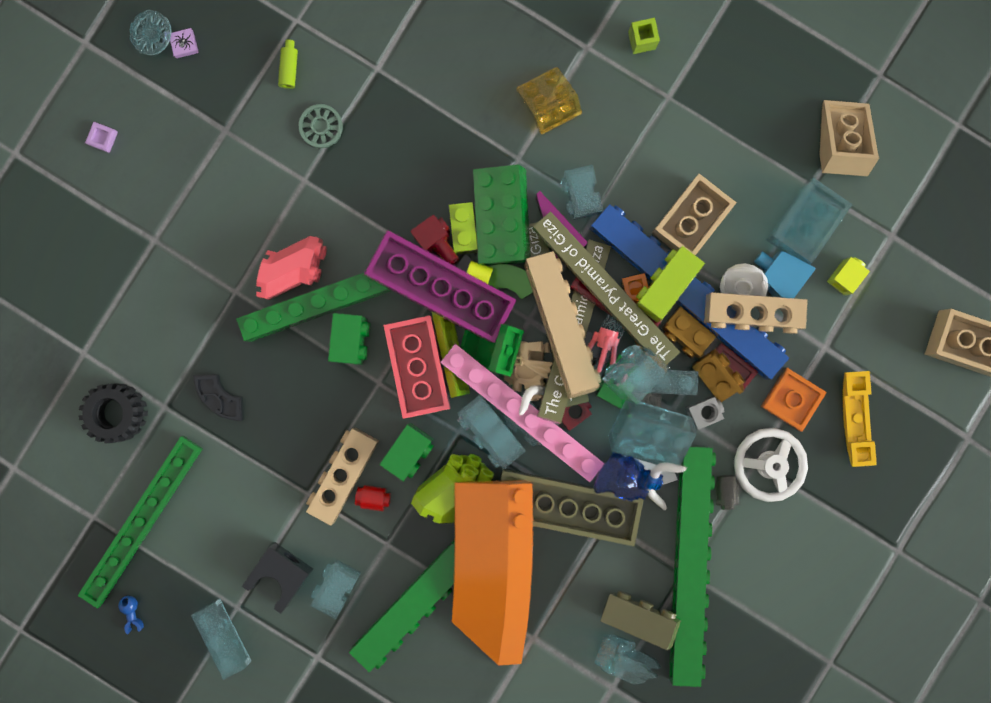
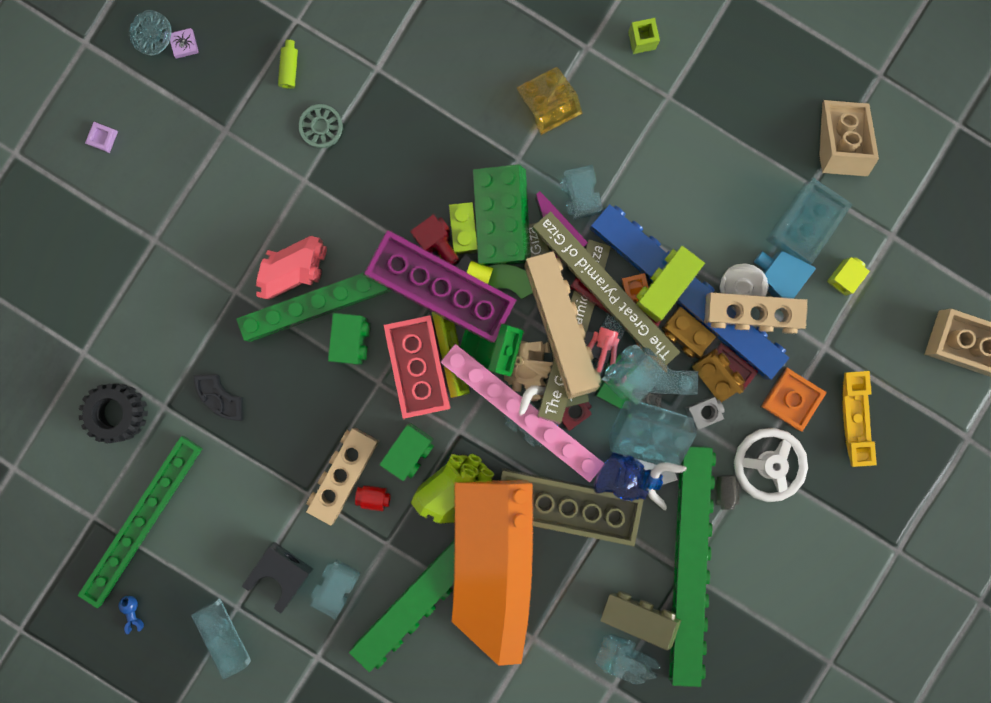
clear light blue brick [457,395,526,469] -> none
tan brick [651,174,737,255] -> none

